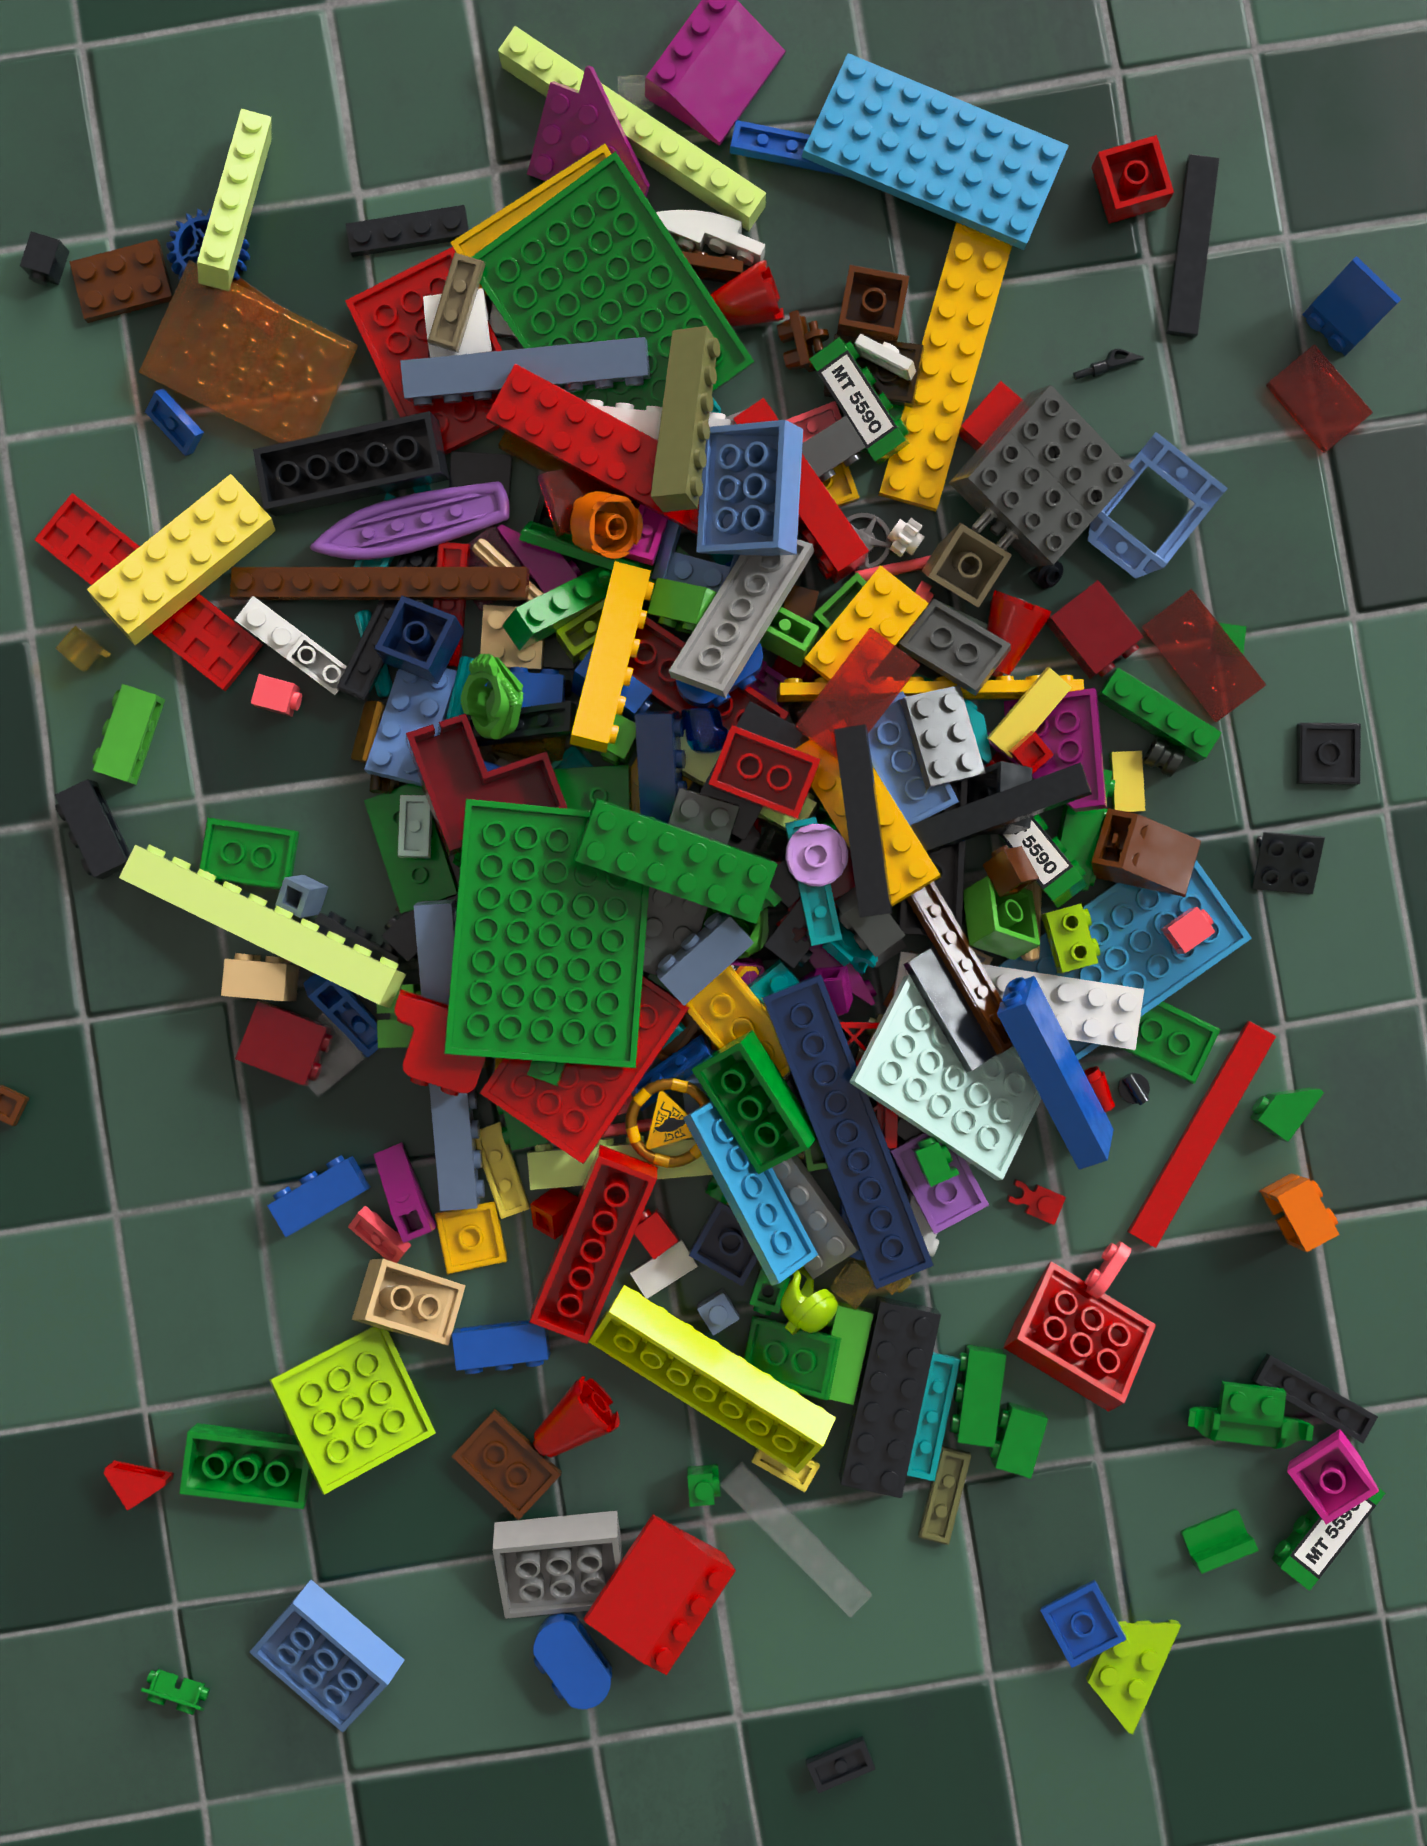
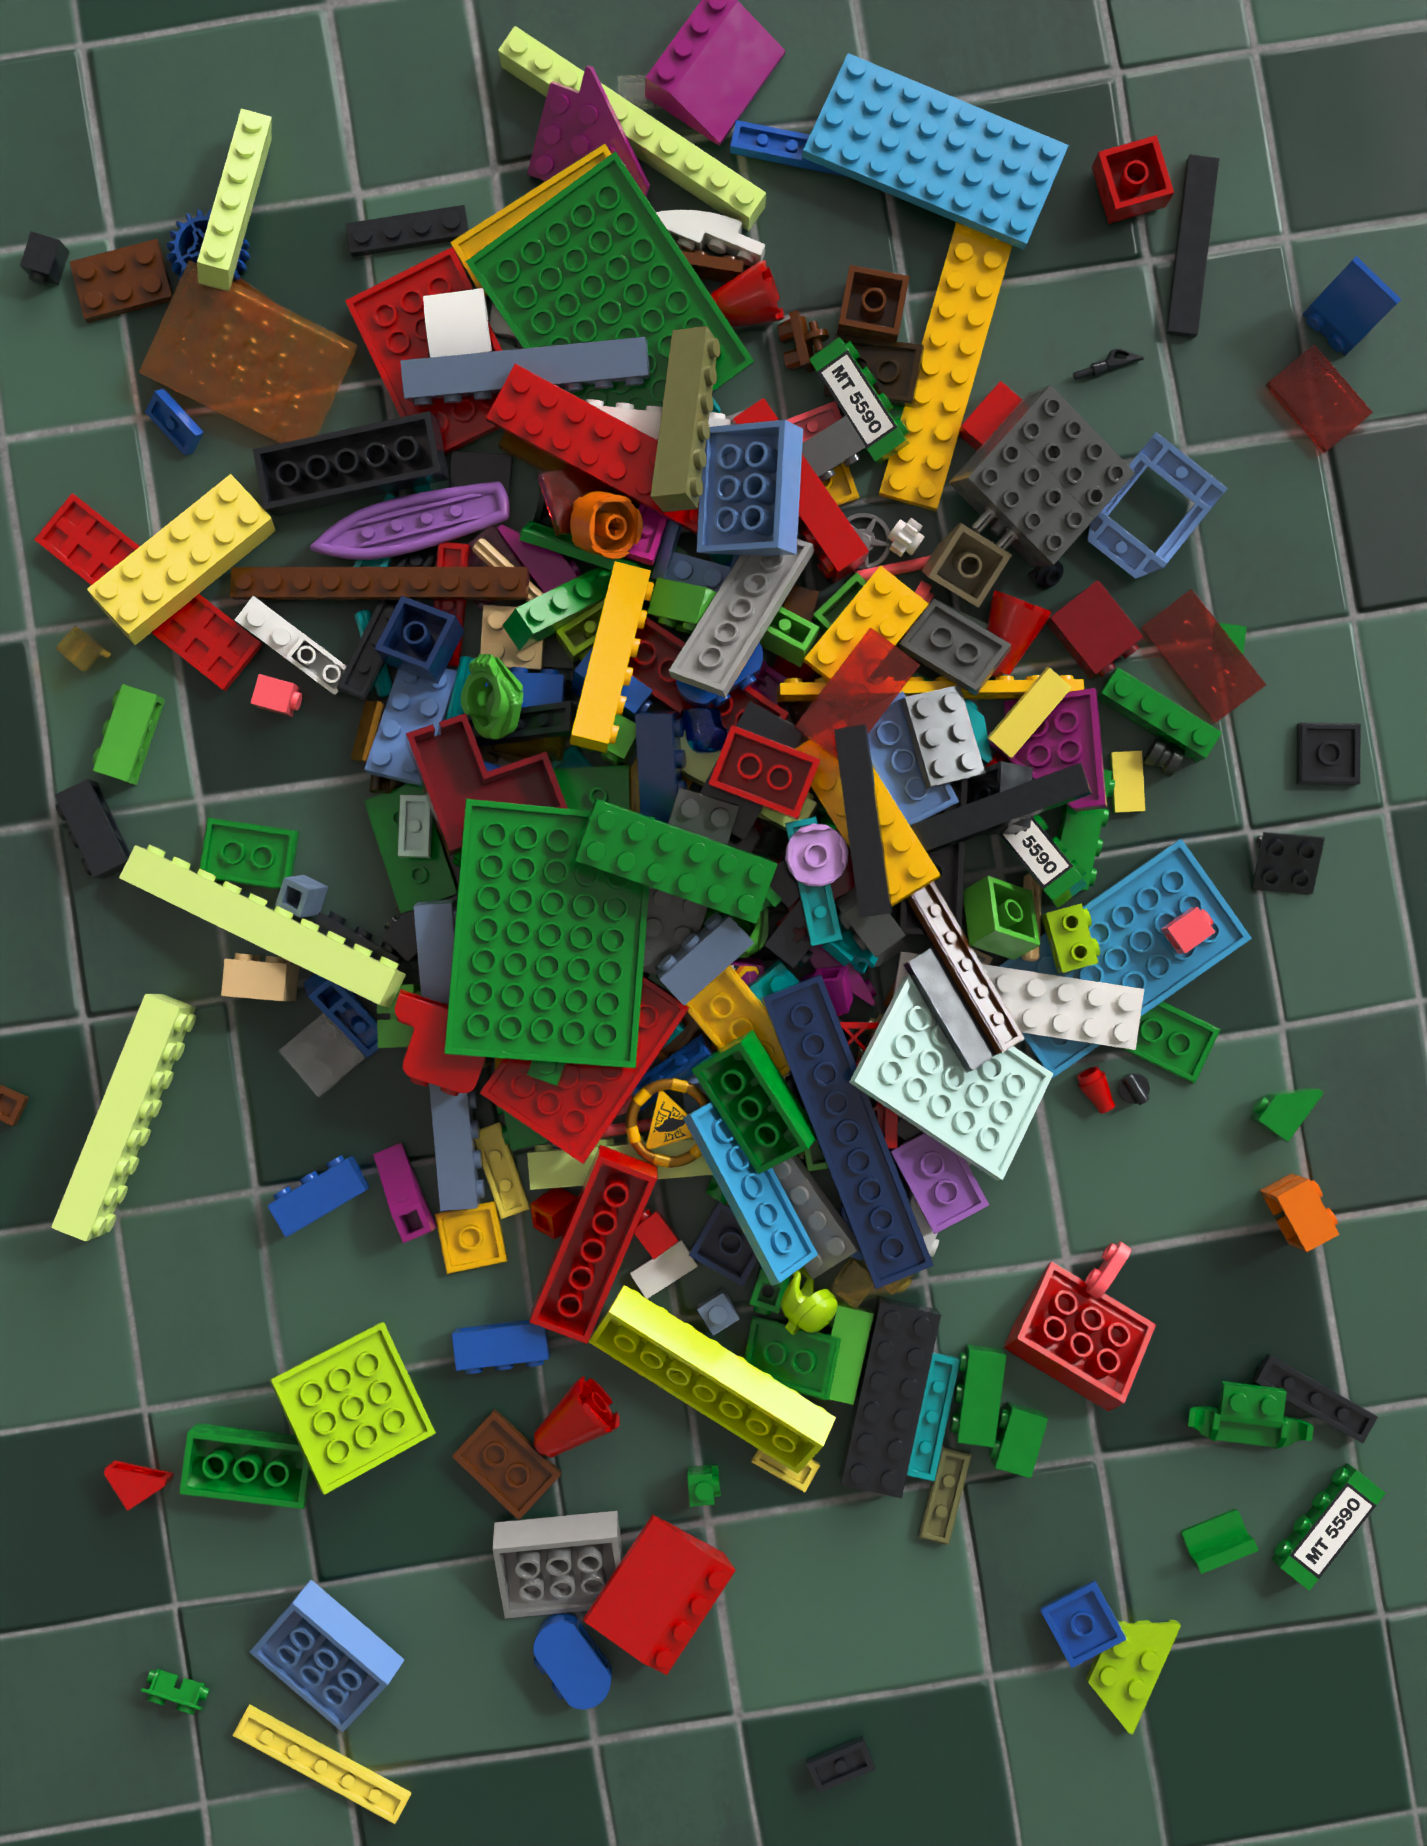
dark red brick [235,1001,334,1086] -> none
coral plate [348,1206,411,1263] -> none
tan slope [352,1259,466,1346] -> none
dark tan tile [428,253,486,353] -> none
clear tile [720,1461,872,1618] -> none
white plate [855,334,916,381] -> none
green brick [912,1136,959,1187] -> none
reddish brown brick [983,845,1039,897] -> none
blue brick [997,976,1114,1170] -> none
red plate [1006,1179,1066,1225] -> none
red plate [1008,731,1054,774] -> none
reddish brown slope [1091,808,1201,897] -> none
red tile [1127,1021,1276,1248] -> none
dark pink slope [1287,1429,1379,1525] -> none
none -> yellowish green brick [51,994,196,1241]
none -> light yellow tile [232,1704,411,1824]

